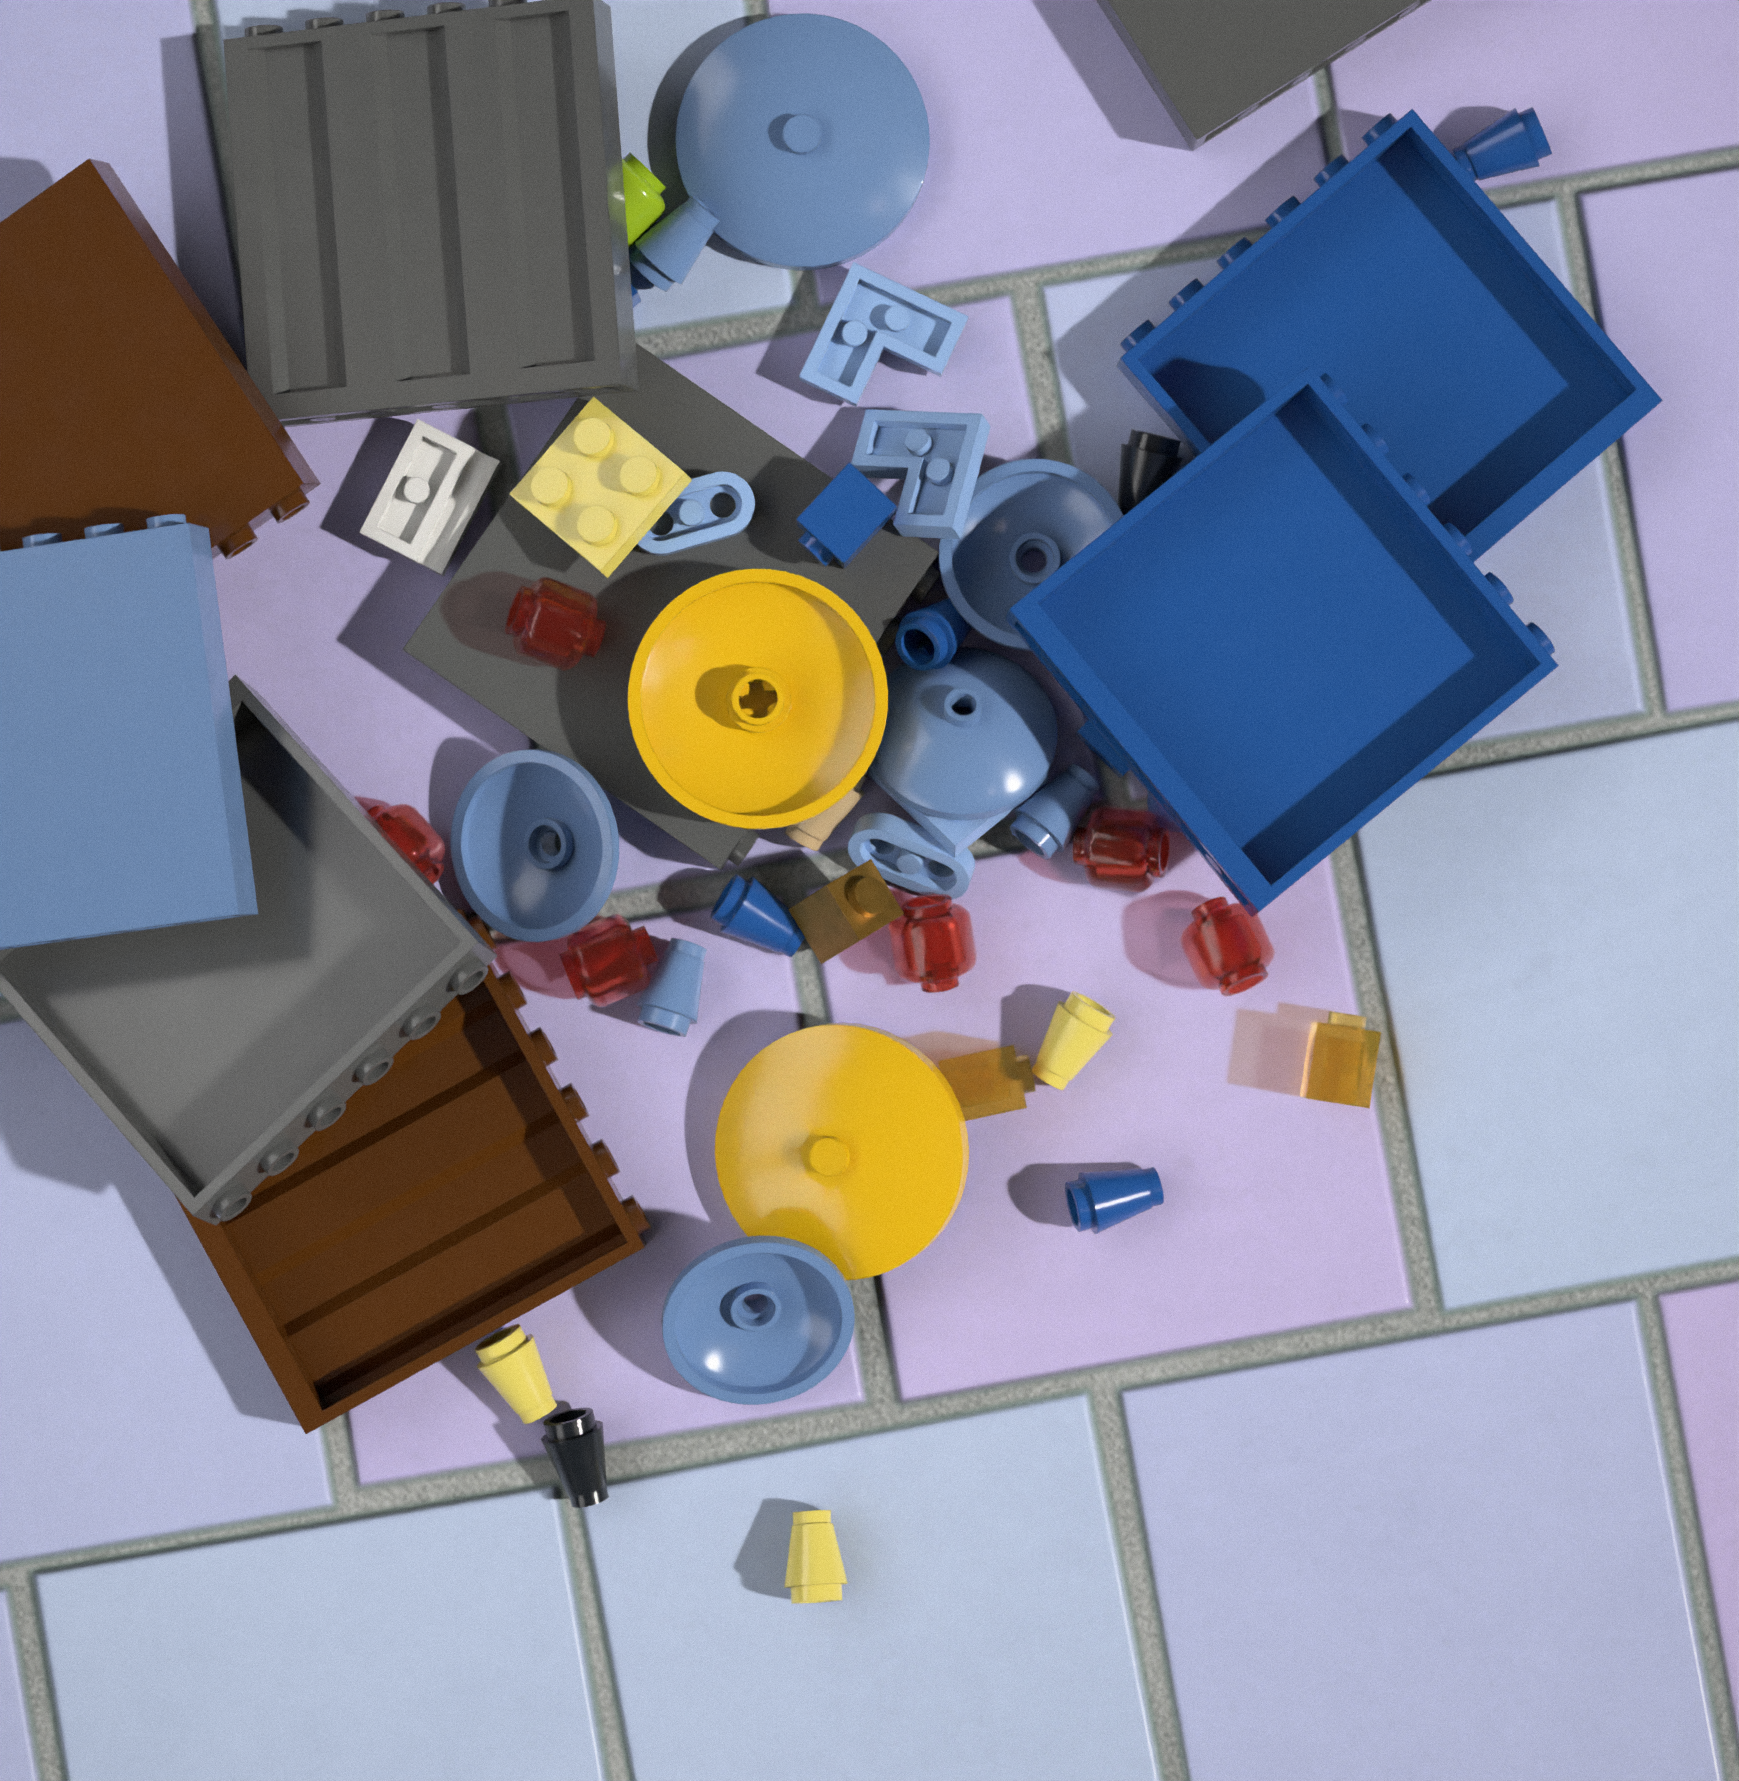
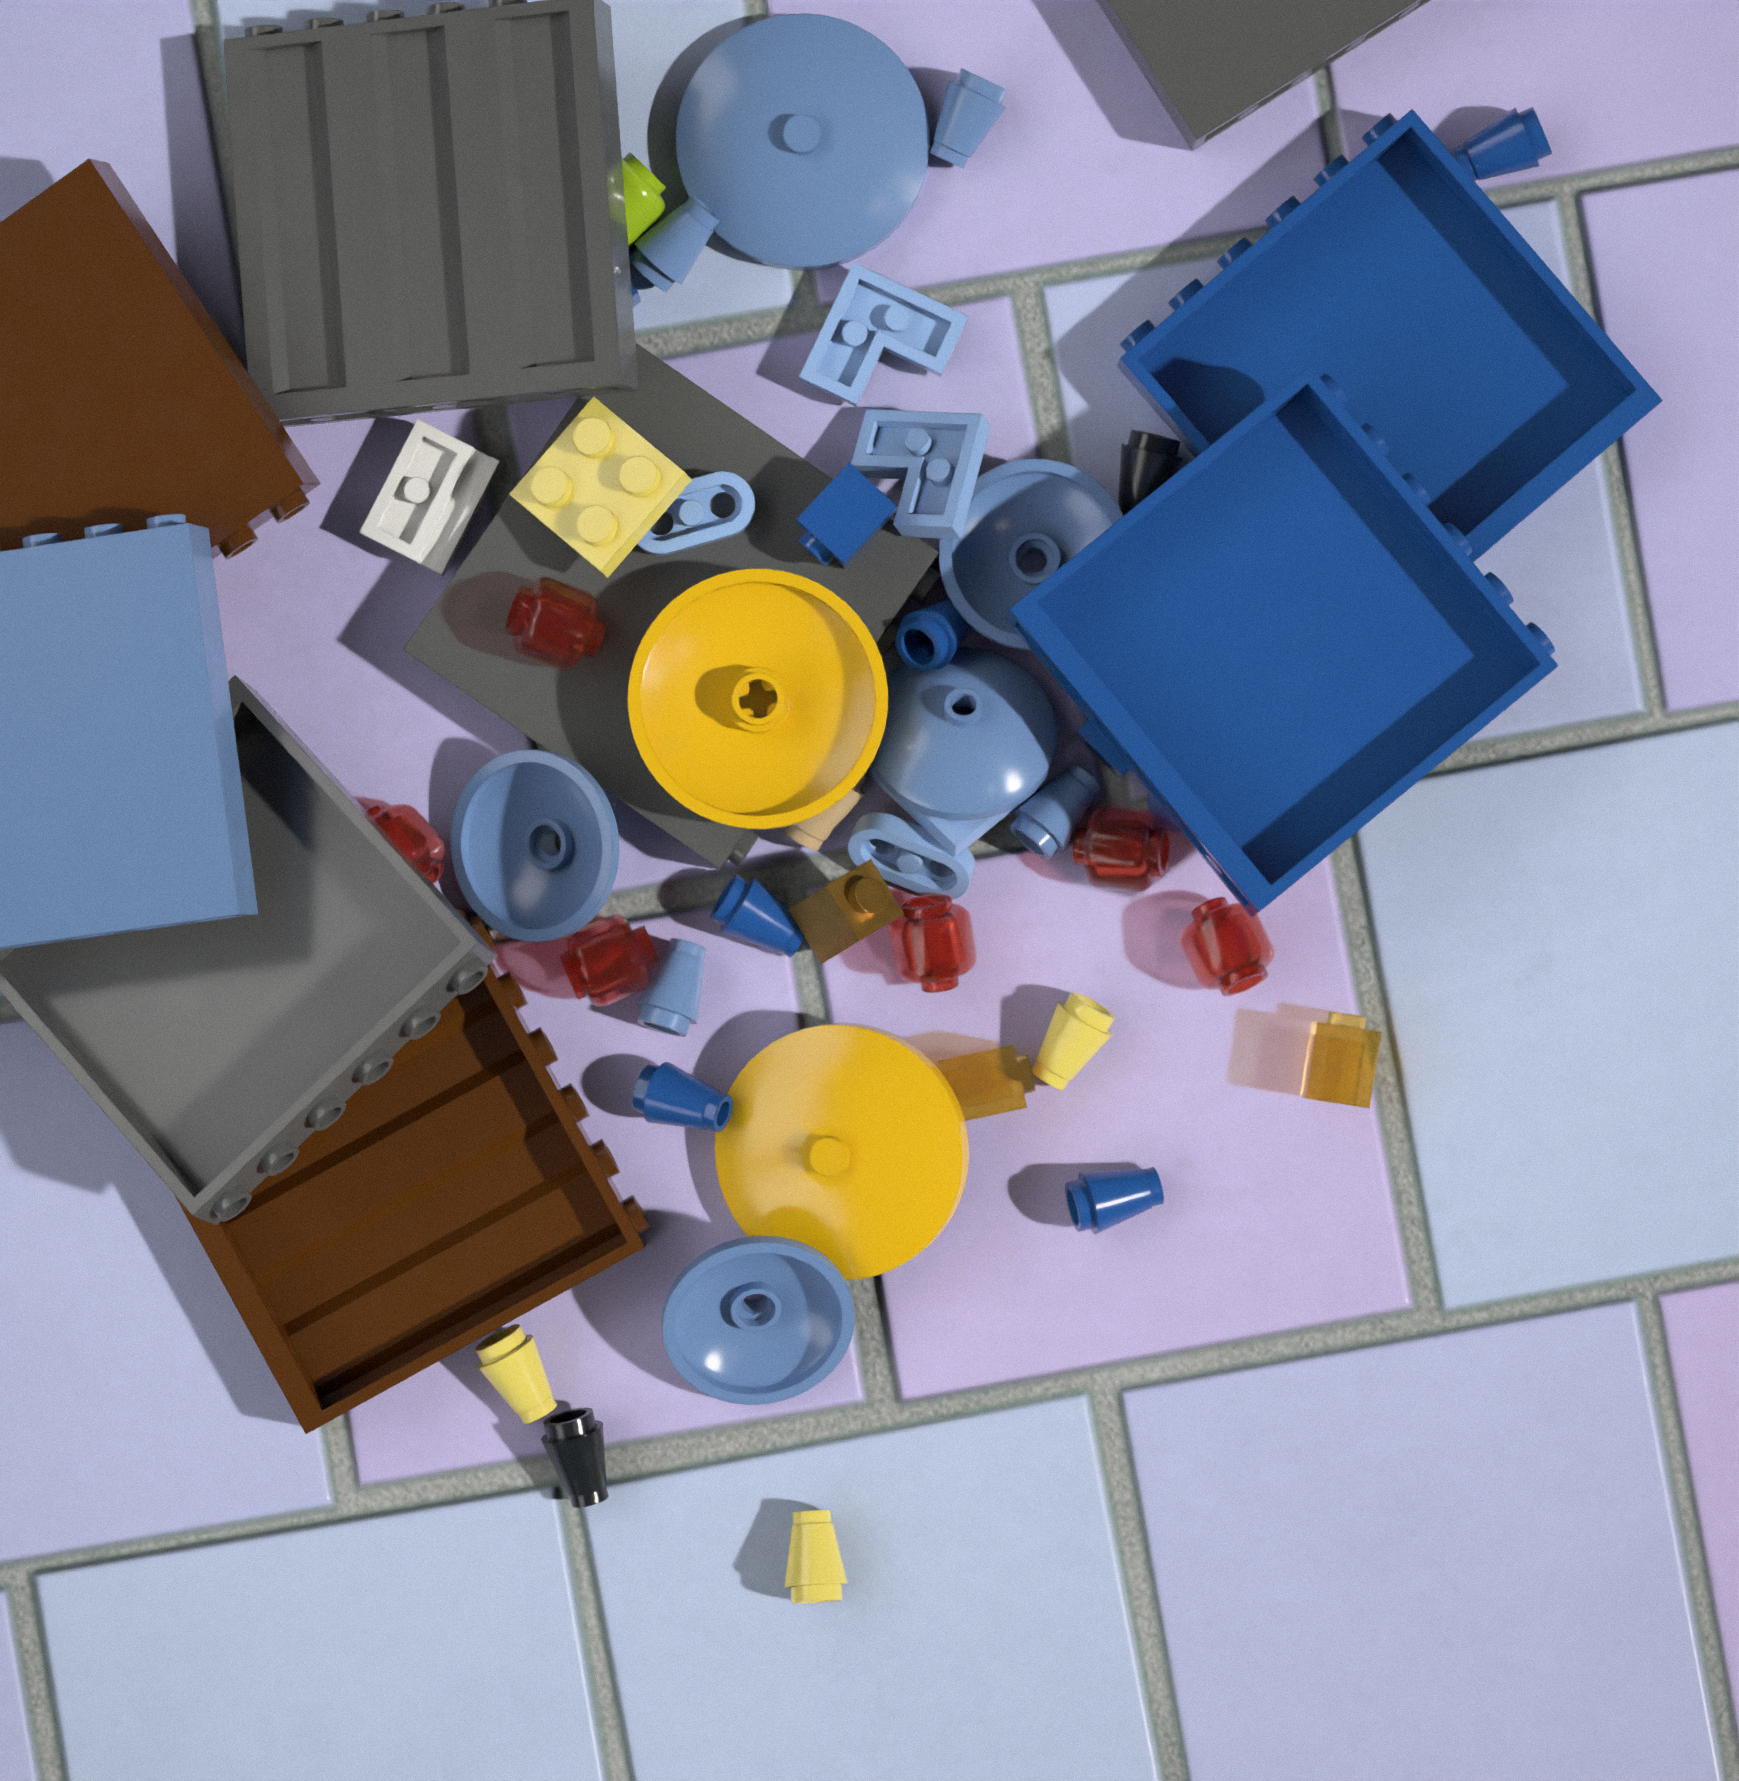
none -> blue cone [632,1062,733,1132]
none -> medium blue cone [929,68,1007,169]

